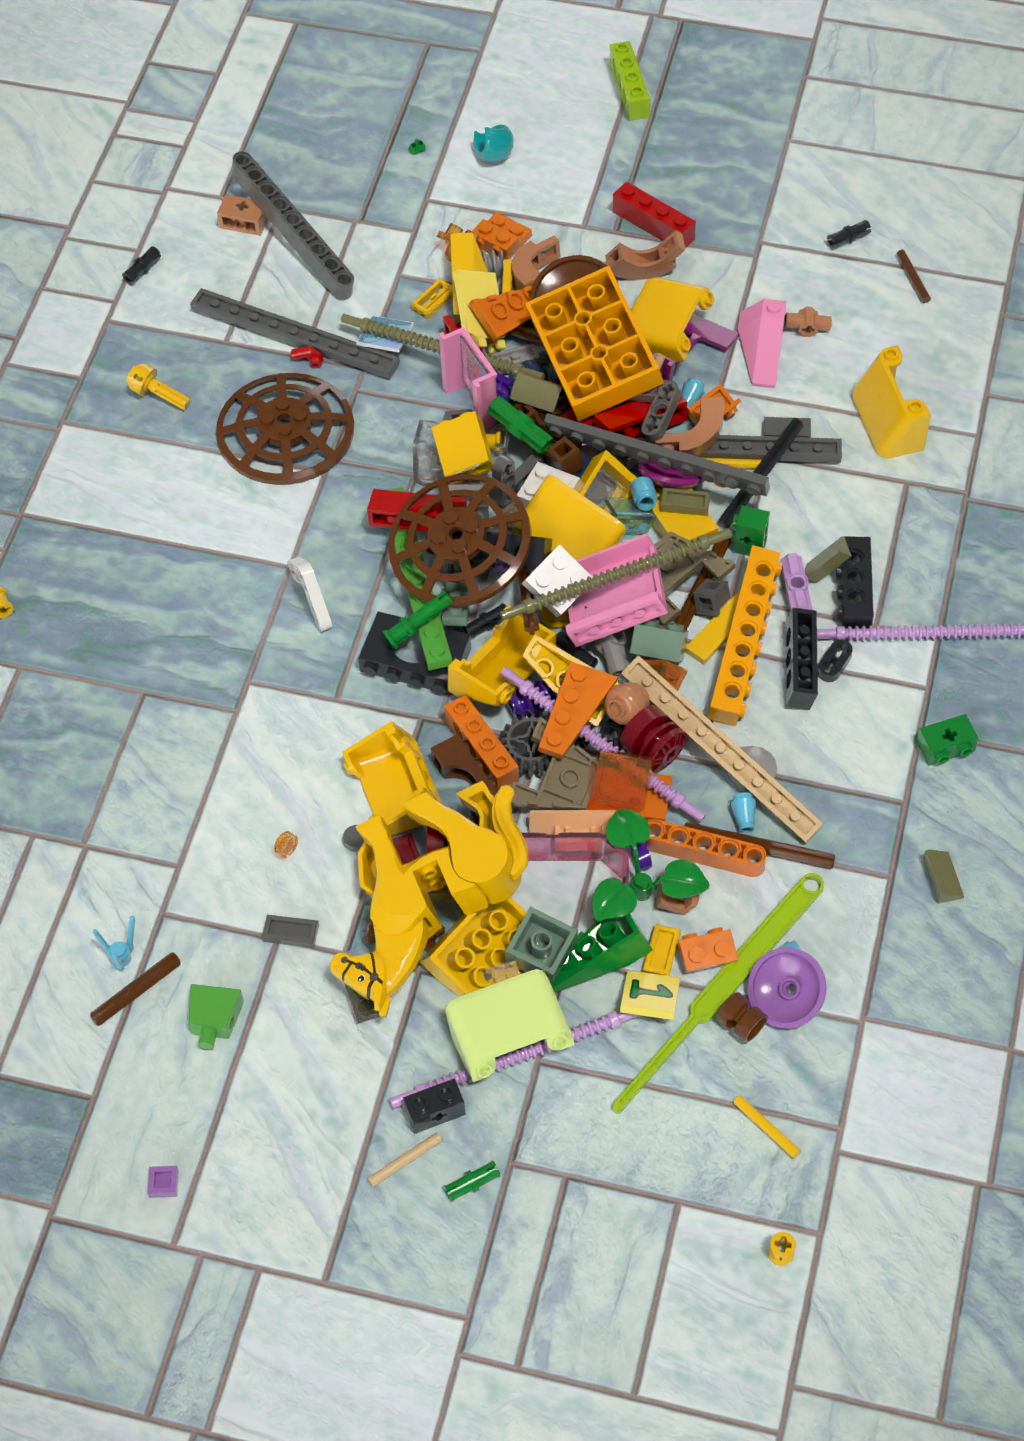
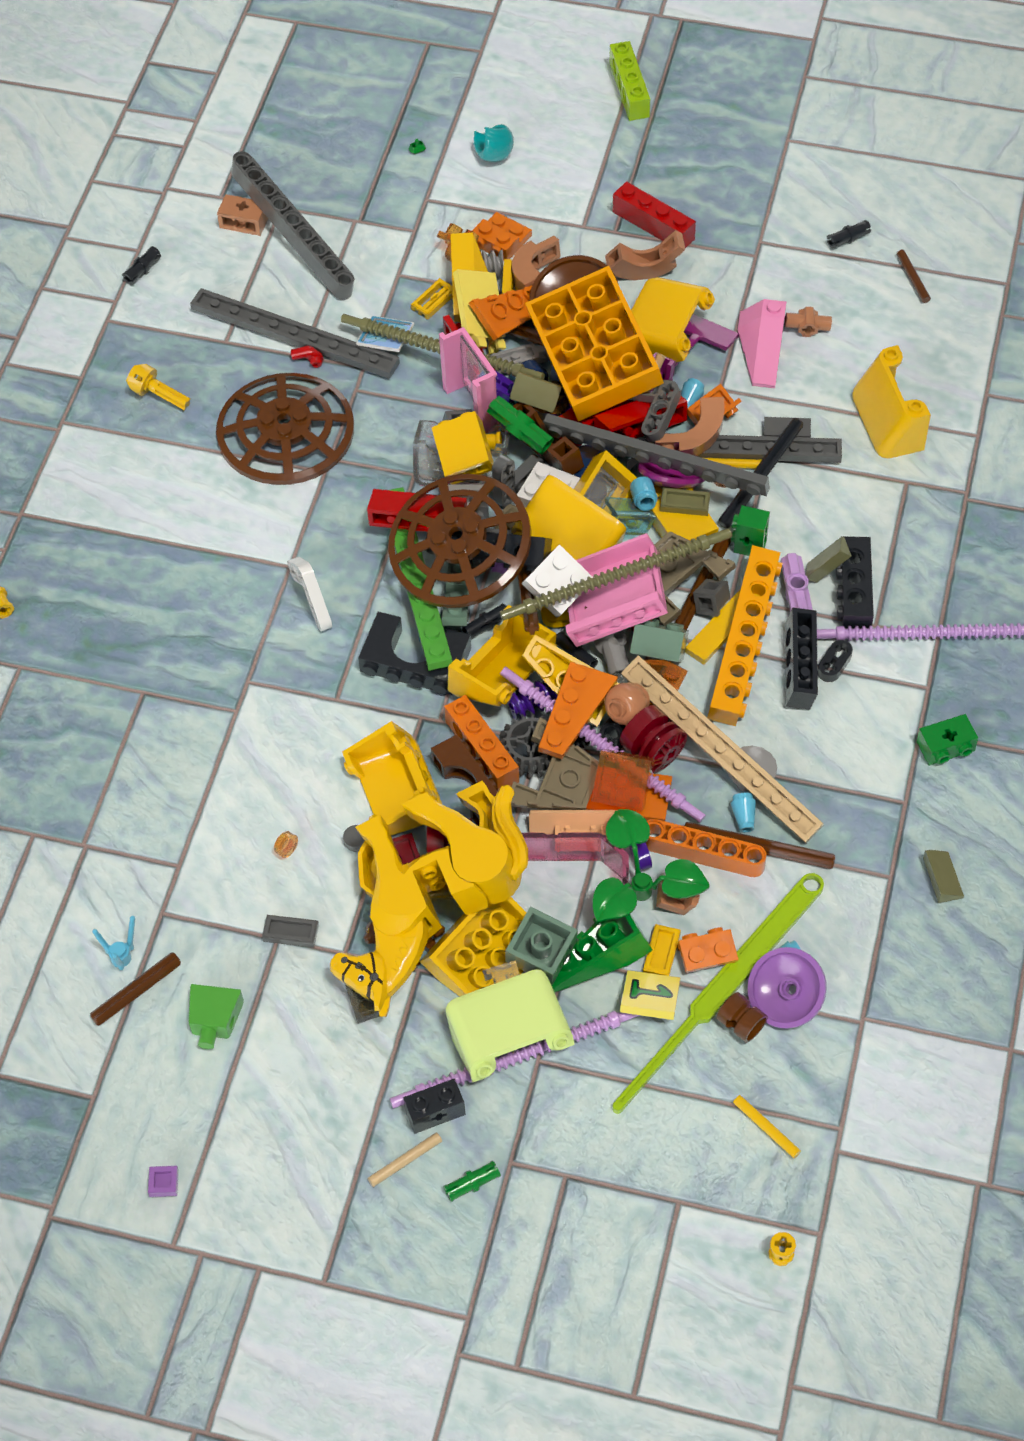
green pin [383,590,453,649] -> none

